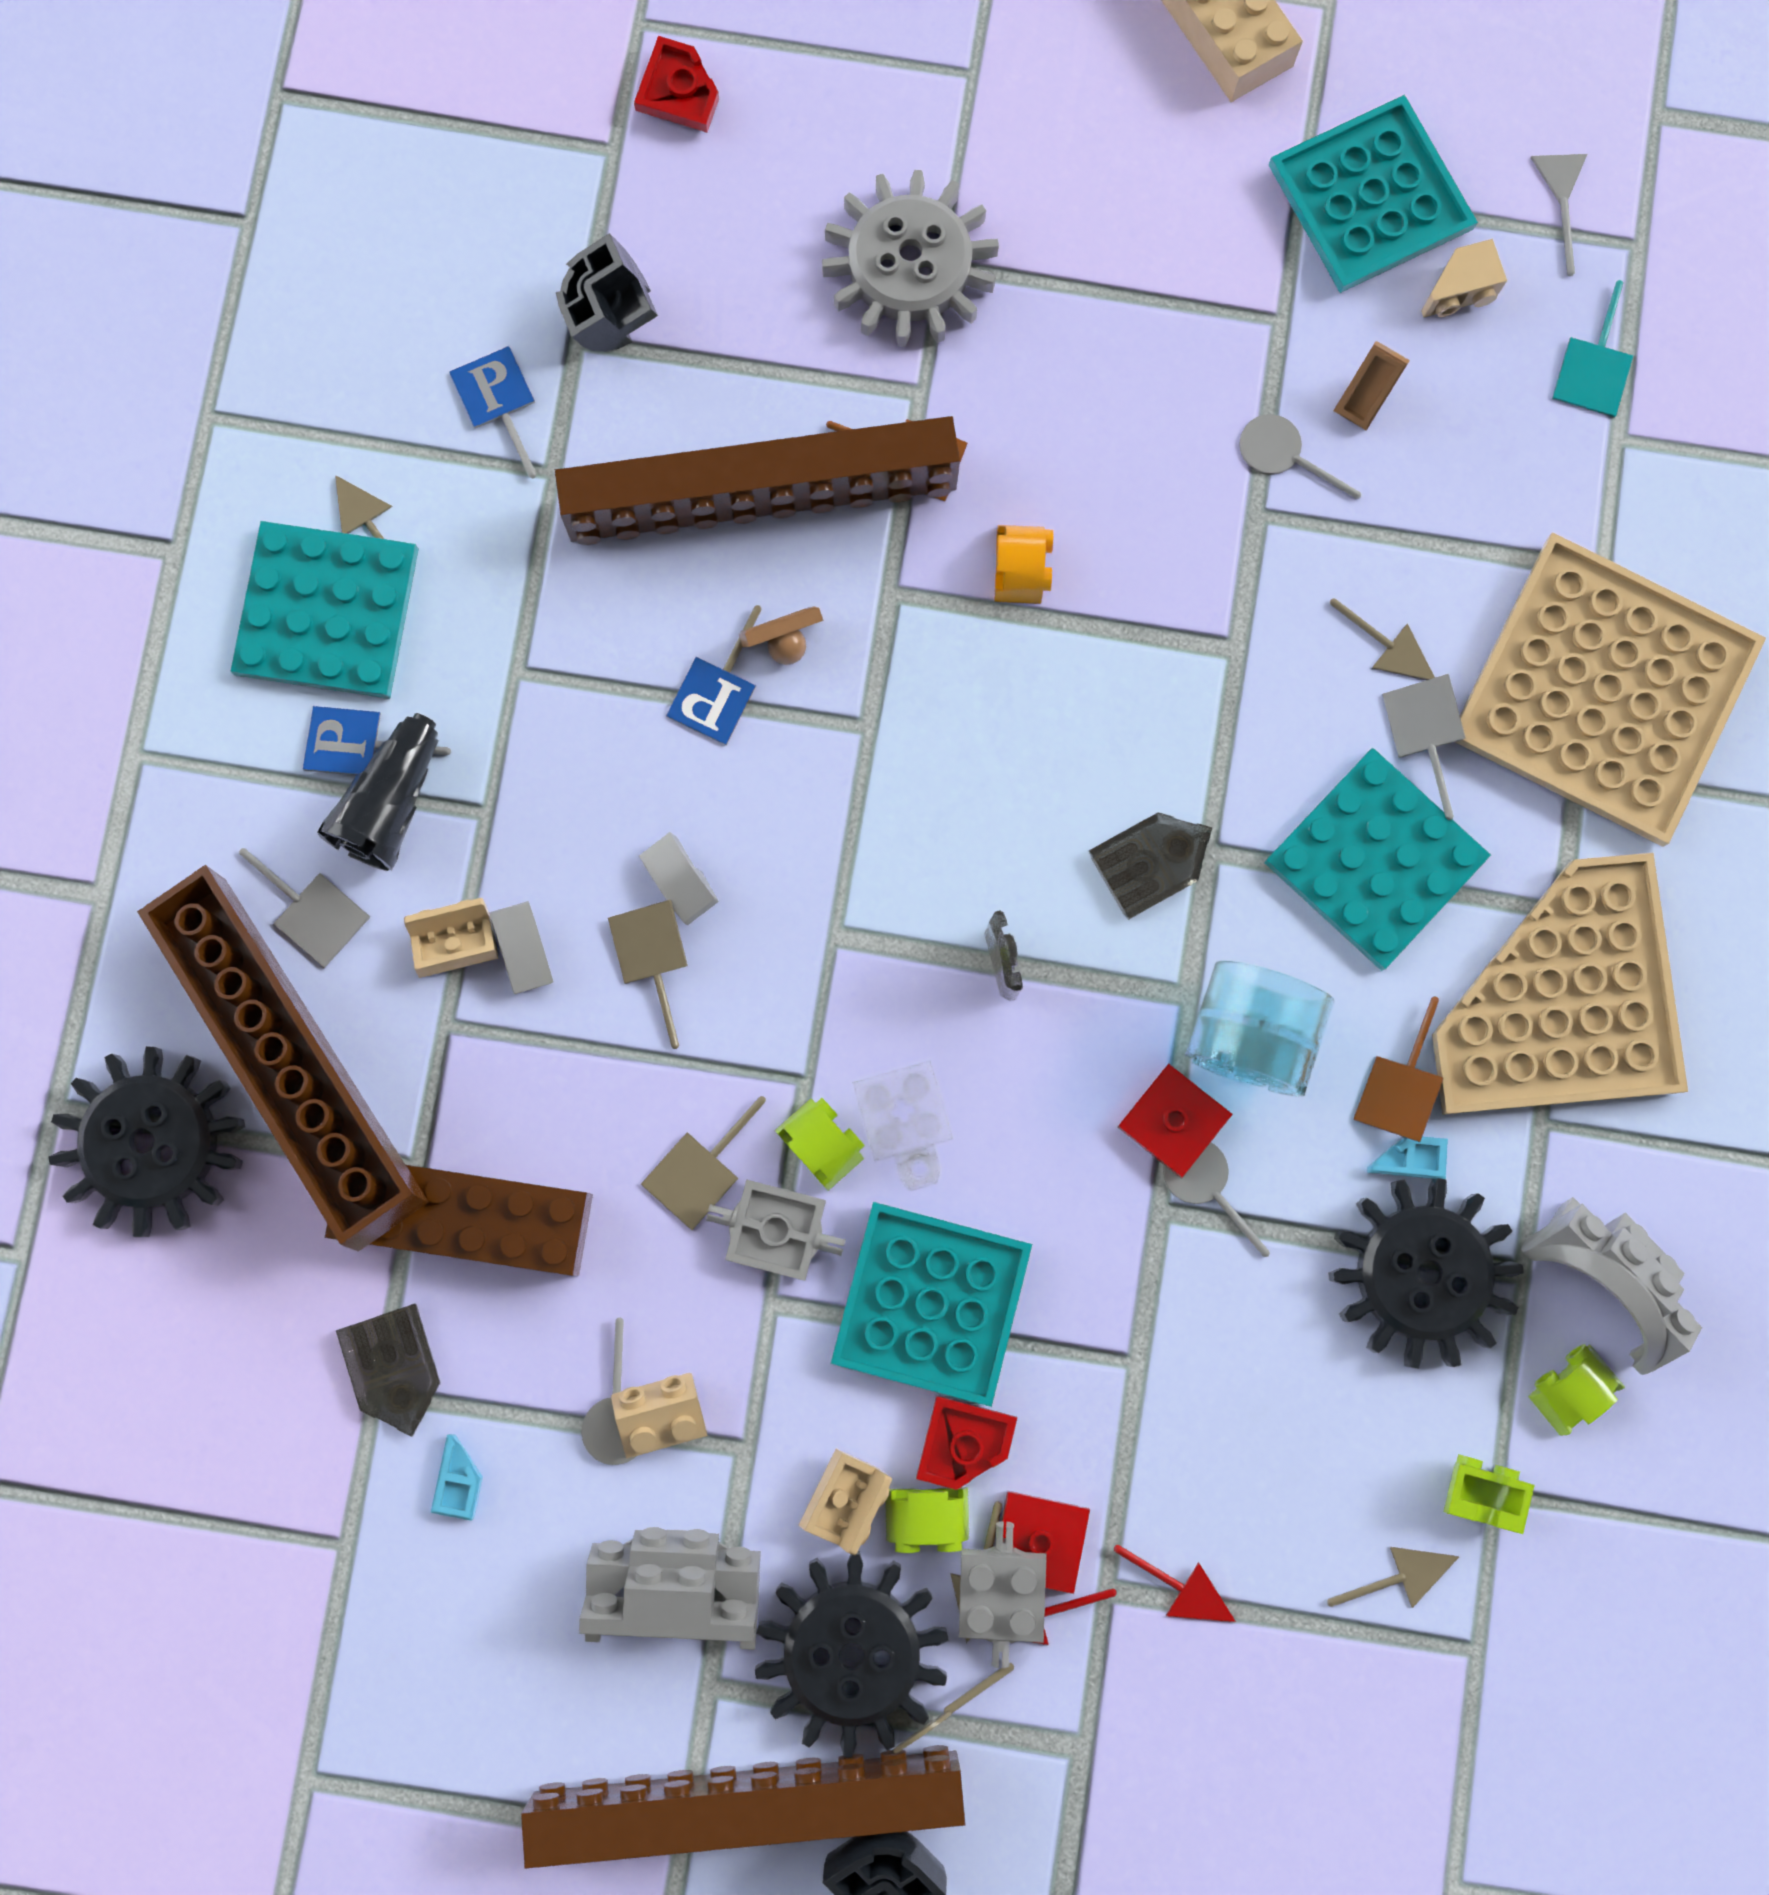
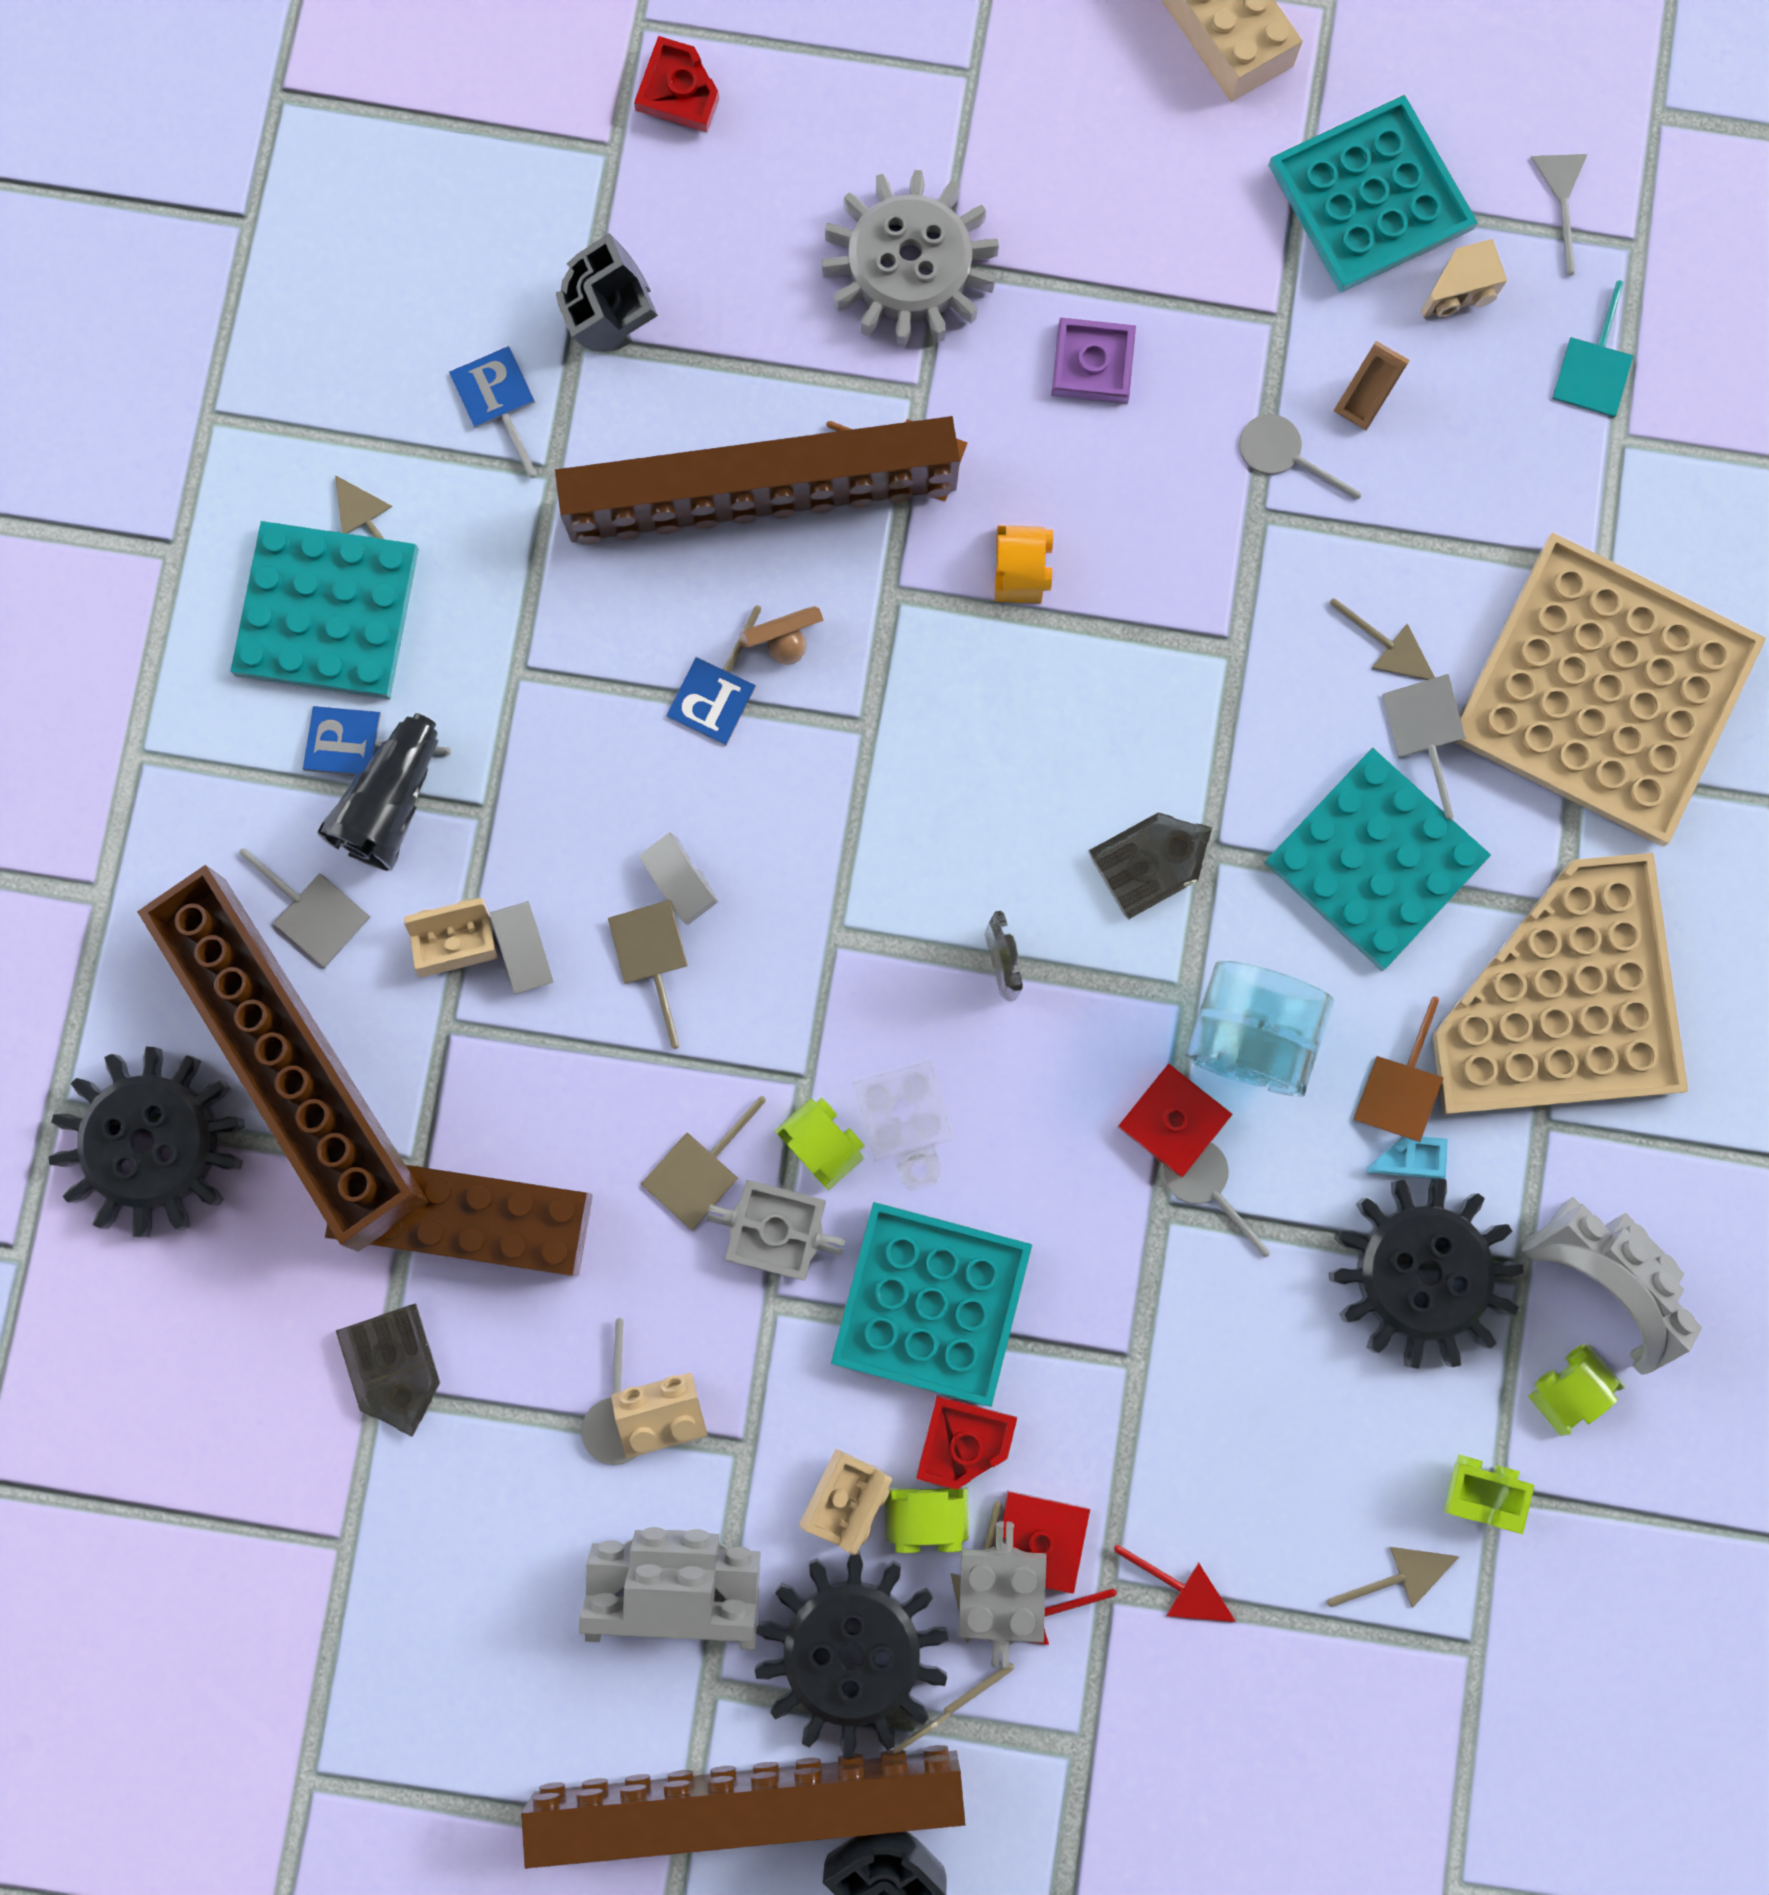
medium azure tile [430,1434,483,1521] -> none
none -> medium lavender tile [1051,317,1136,404]

